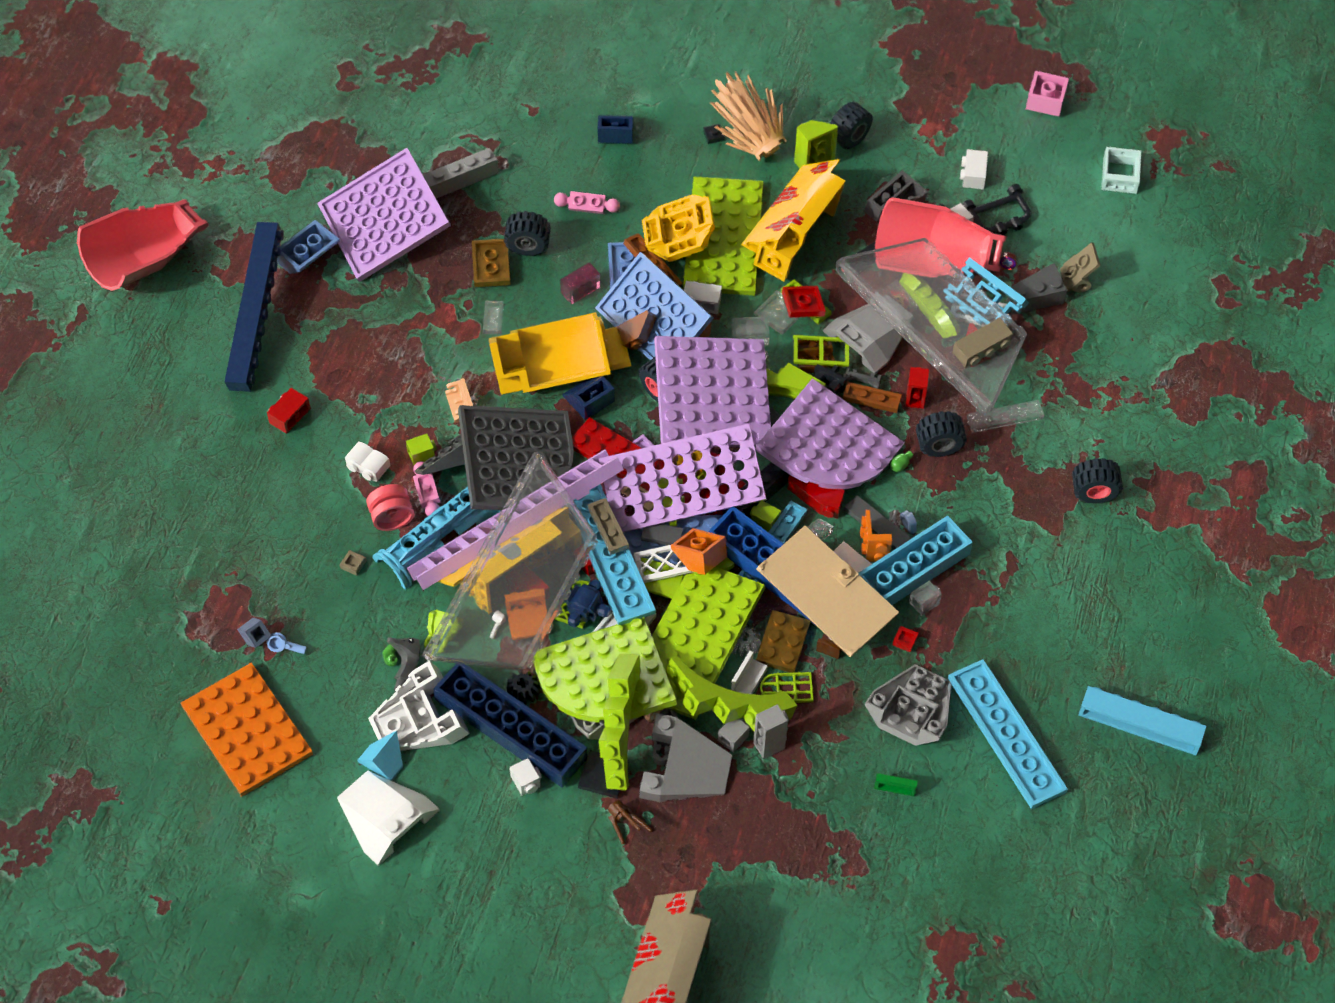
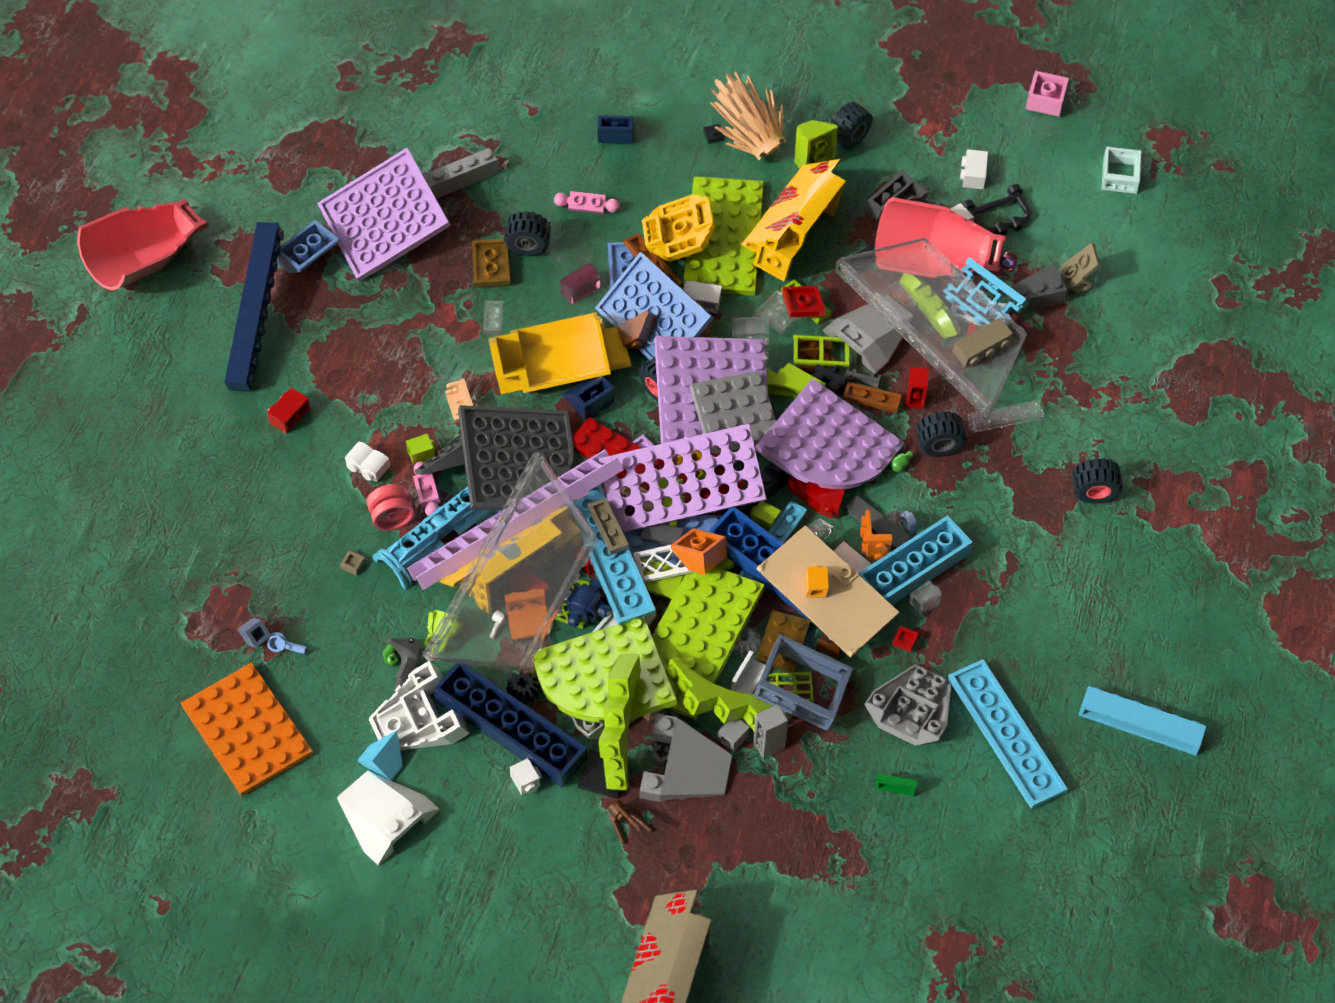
none -> light grey plate [689,370,776,454]
none -> sand blue window [753,634,852,731]
none -> light orange brick [805,565,829,598]

